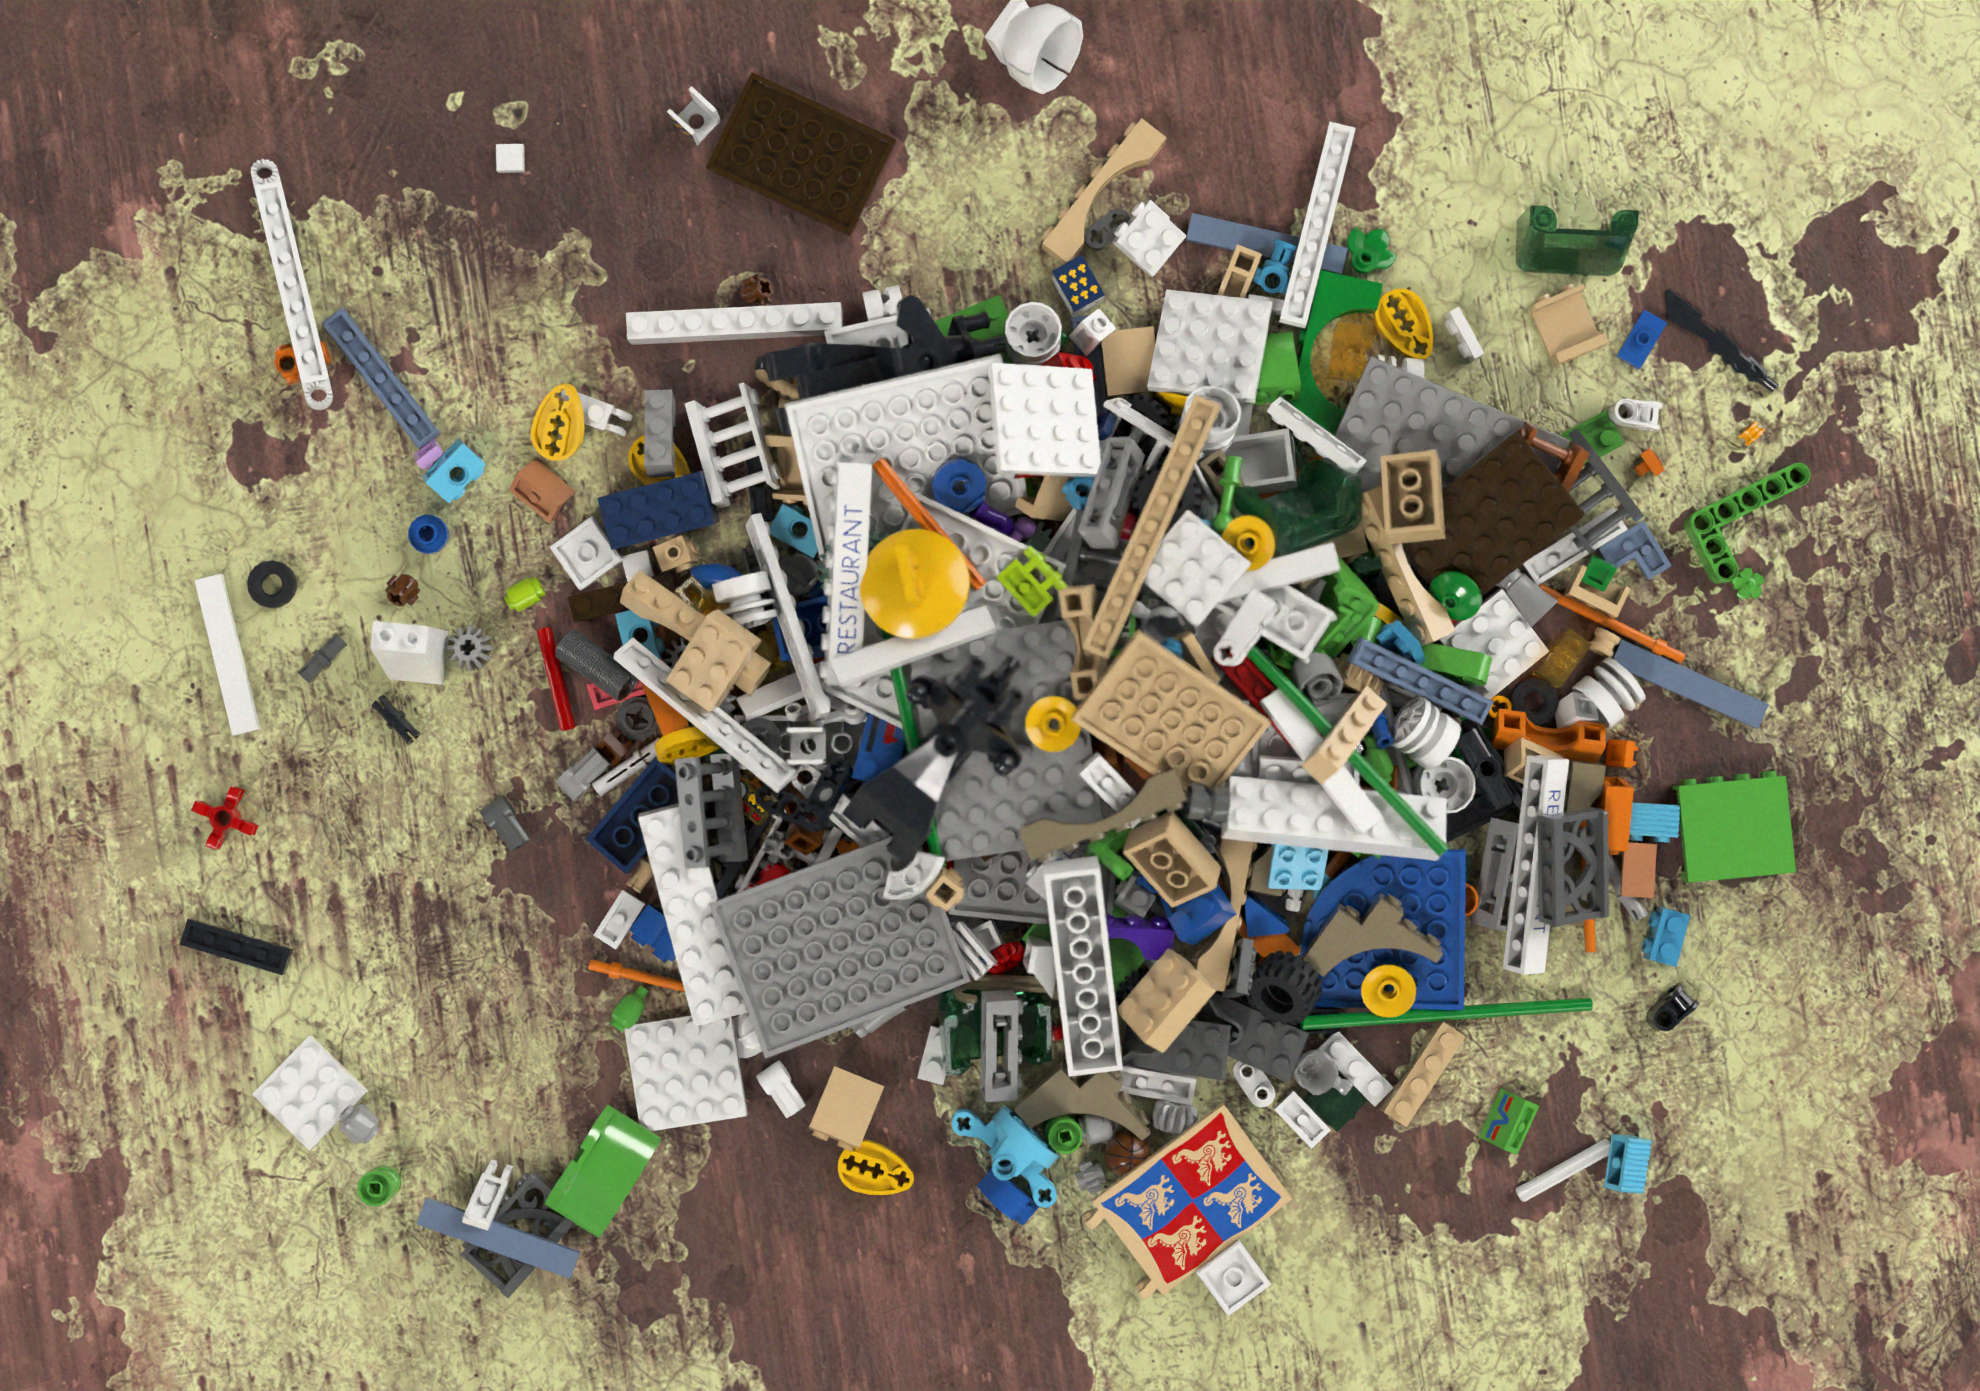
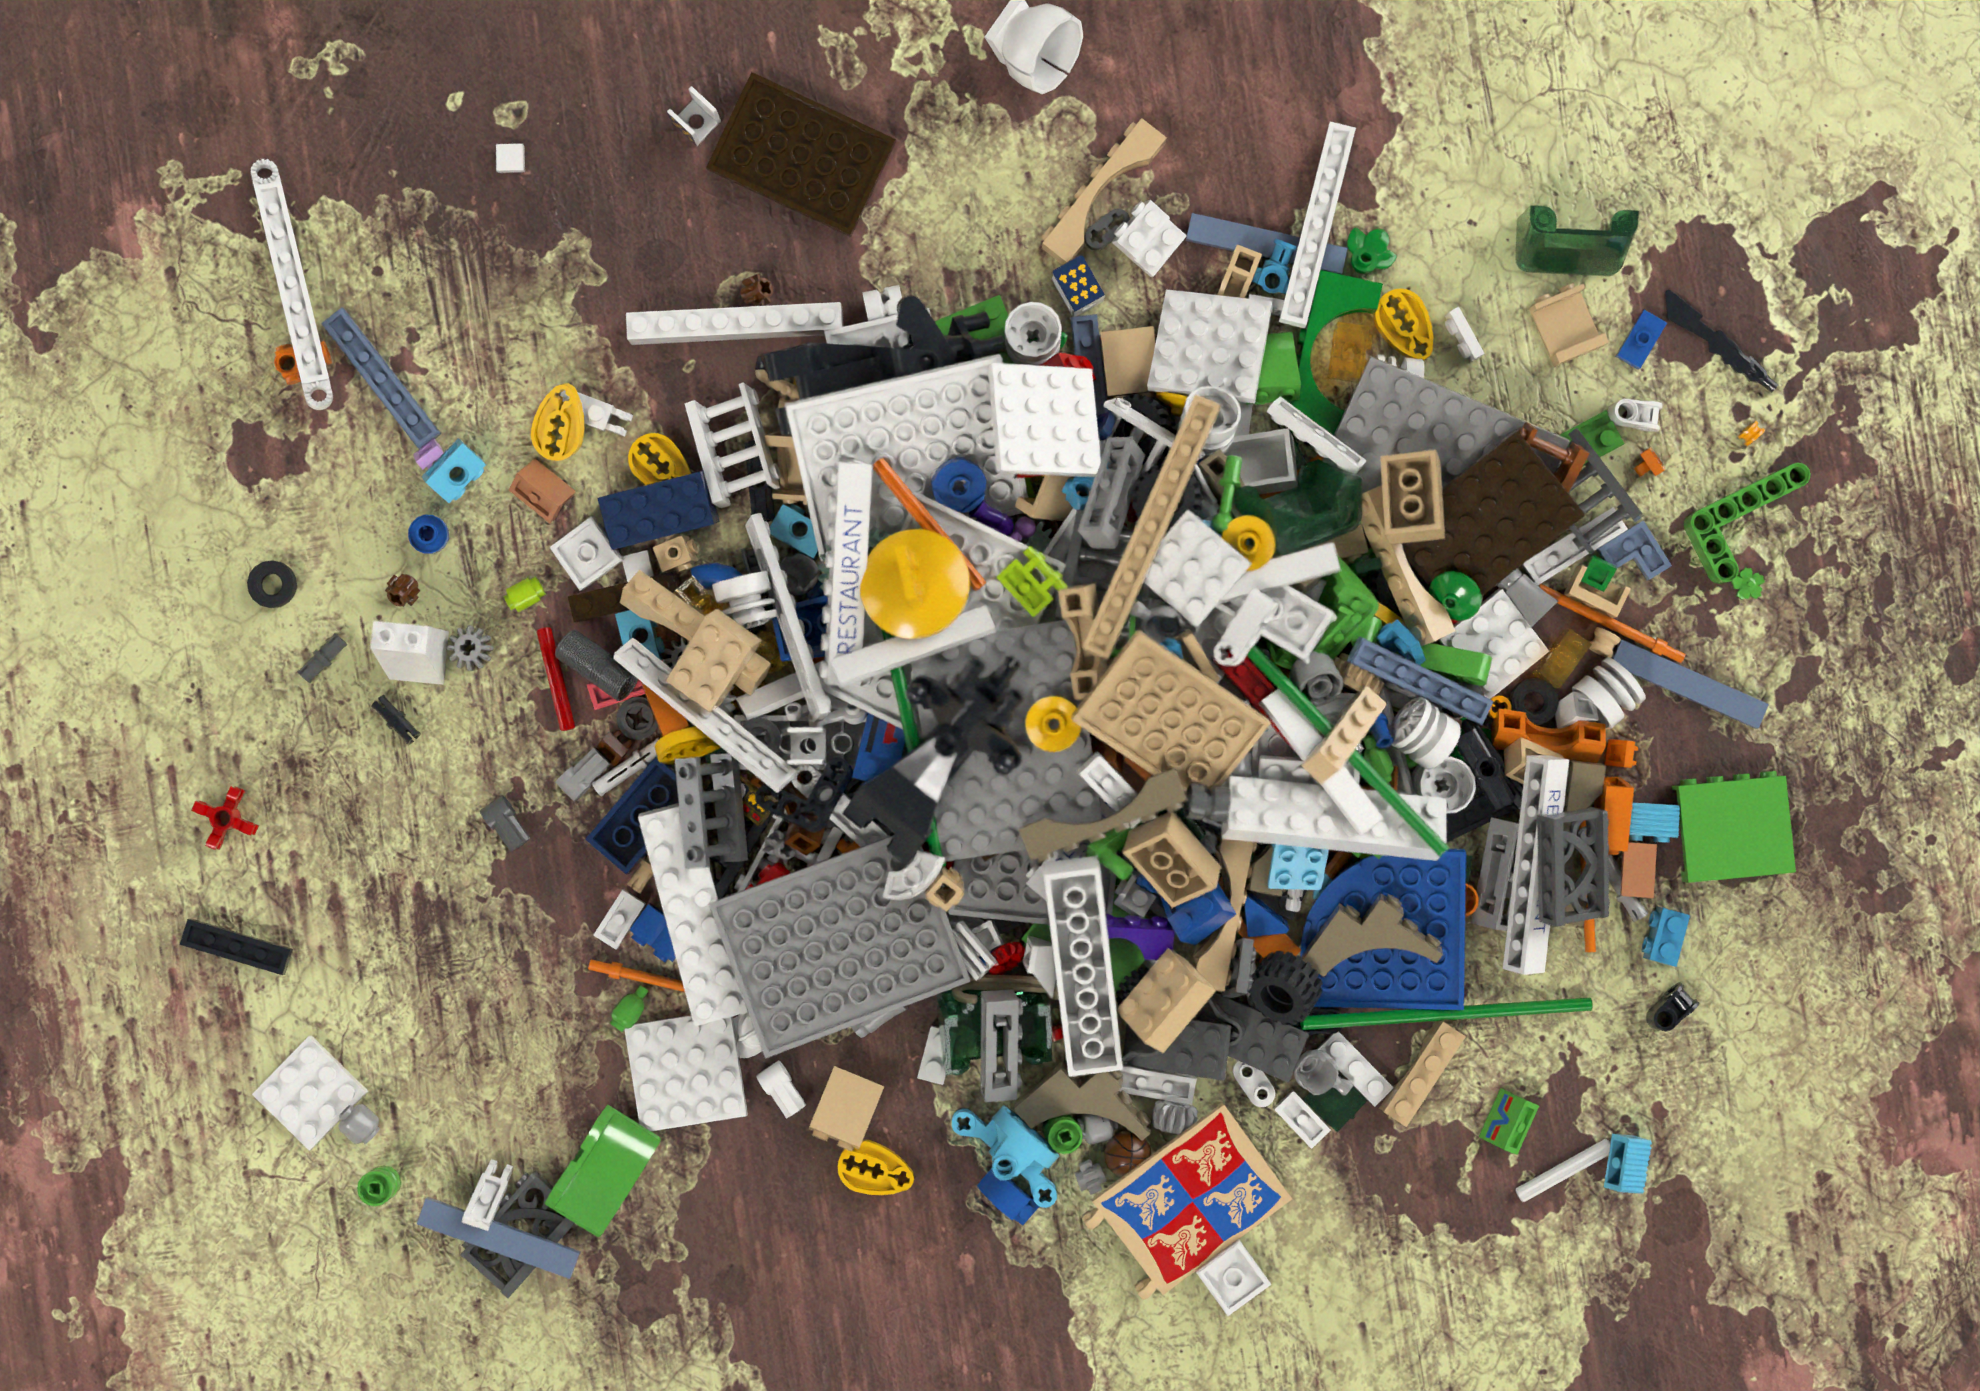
white tile [195,574,261,736] -> none
light grey arch [644,390,676,477] -> none
white bracket [1069,309,1116,356] -> none
dark red tile [1119,512,1137,541] -> none
yellow dish [1361,964,1416,1017] -> none

